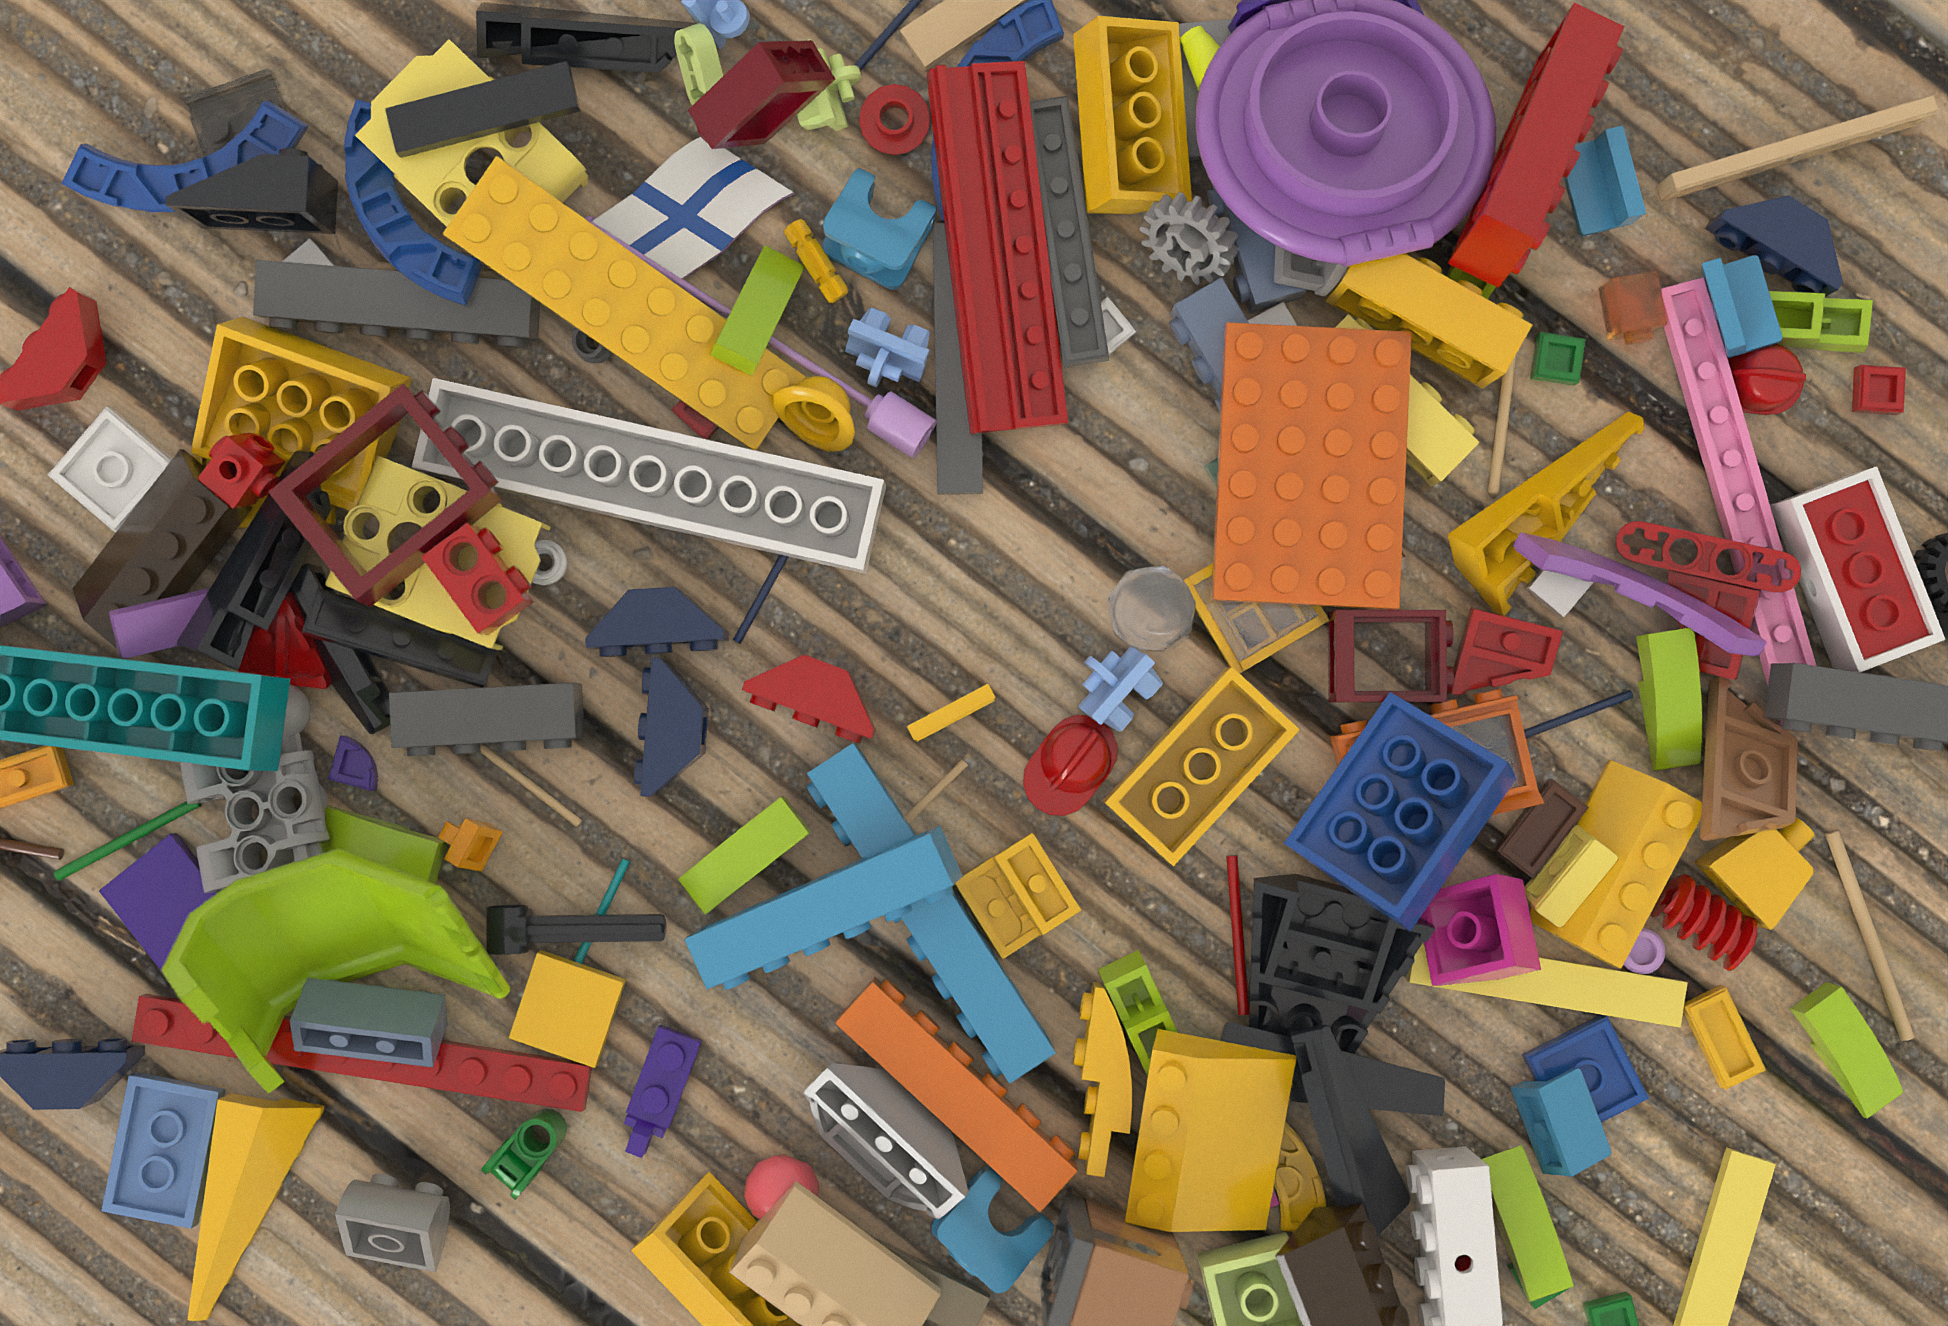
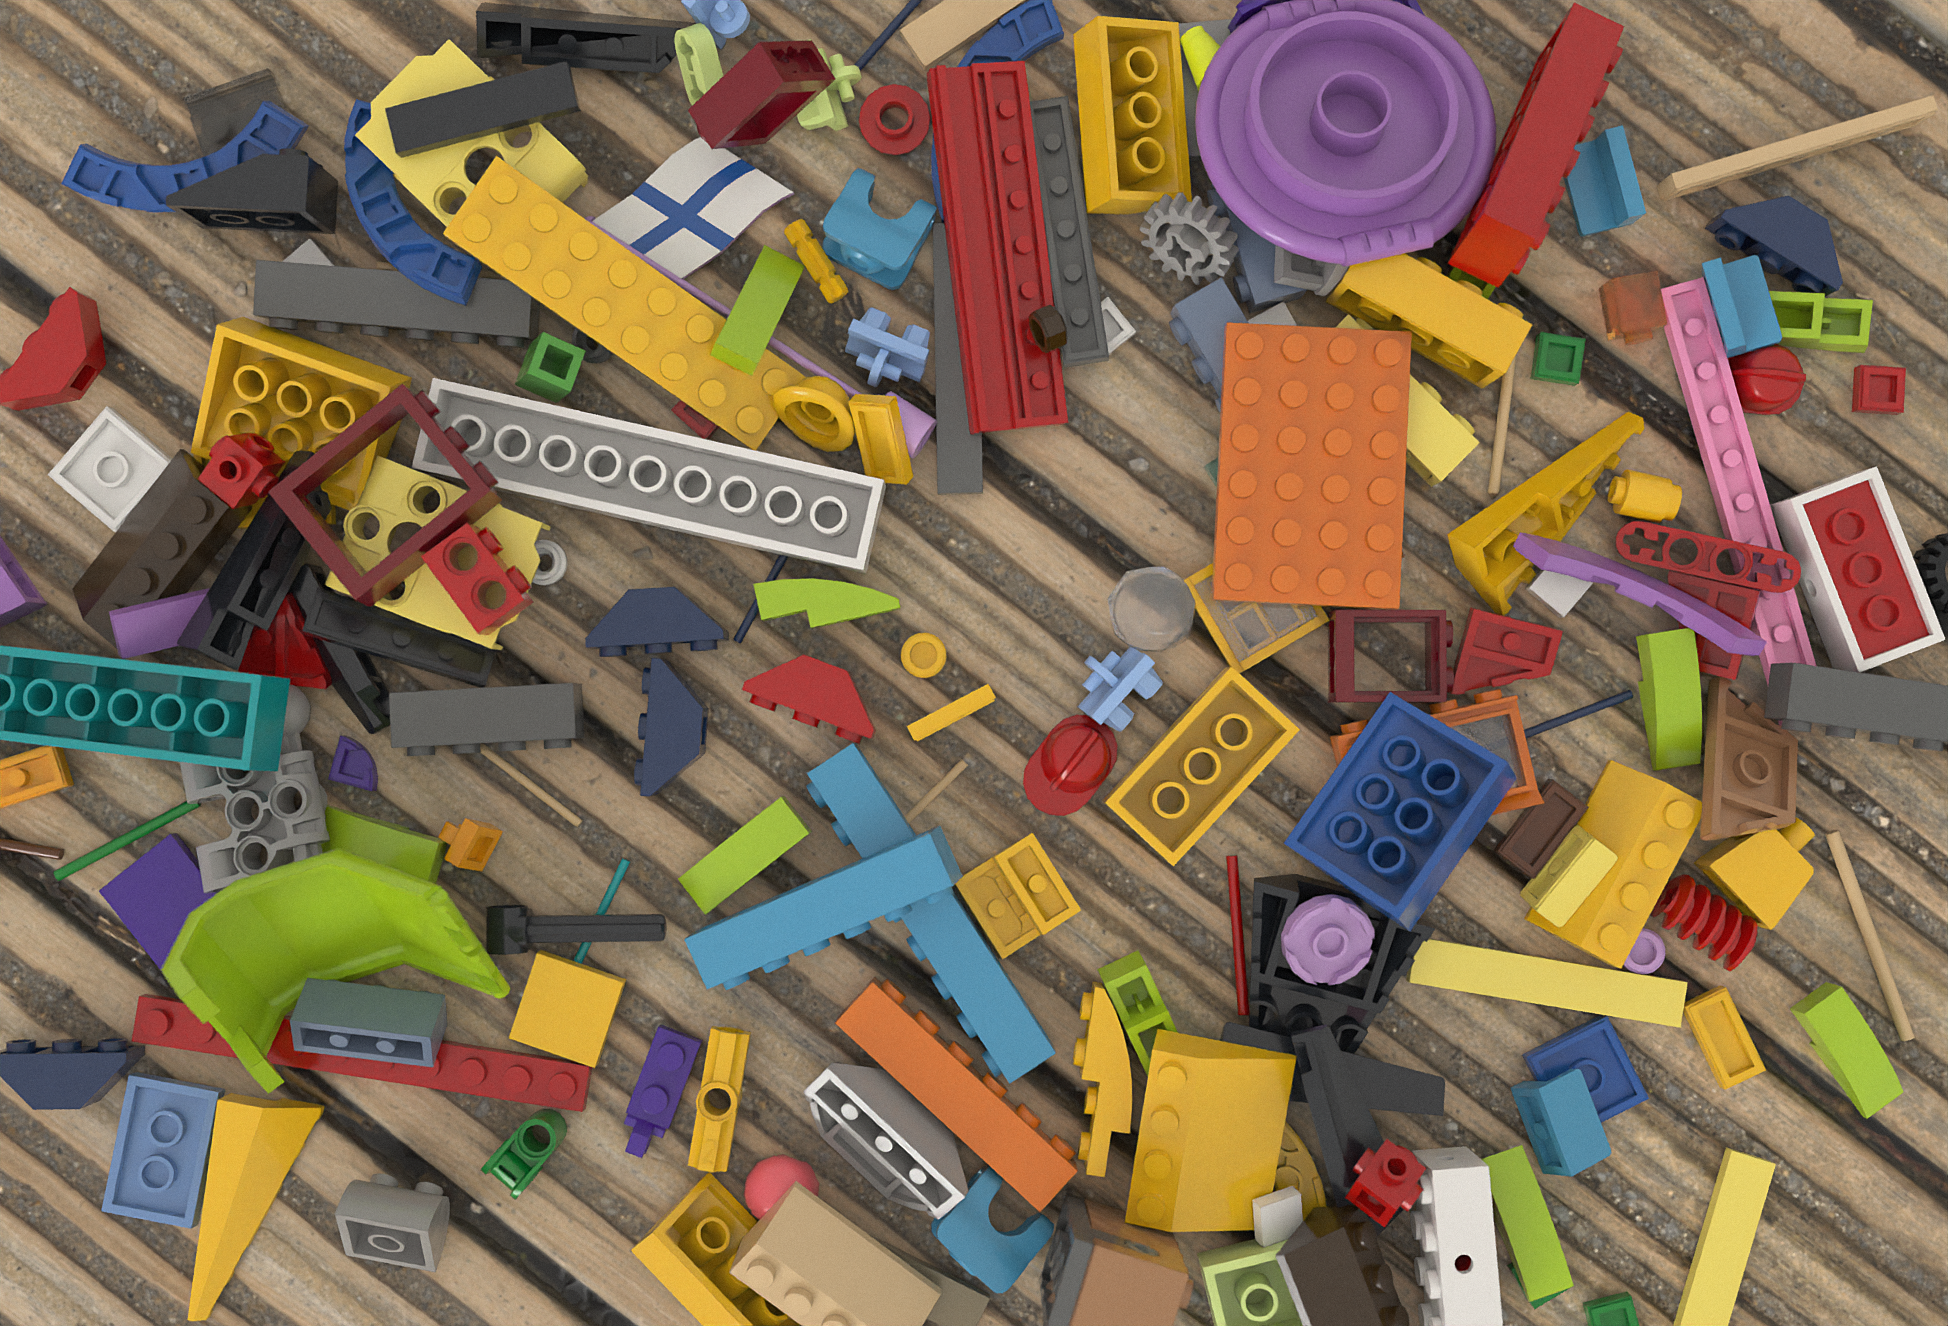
dark pink slope [1421,874,1541,986] -> none
none -> bright green brick [514,332,585,403]
none -> yellow piece [688,1026,751,1172]
none -> lime slope [753,578,901,629]
none -> yellow tile [848,394,914,485]
none -> yellow tile [901,633,946,678]
none -> dark brown tile [1029,304,1068,353]
none -> white tile [1252,1186,1303,1248]
none -> lavender tile [1281,894,1375,985]
none -> red brick [1345,1139,1427,1228]
none -> yellow brick [1607,469,1682,523]

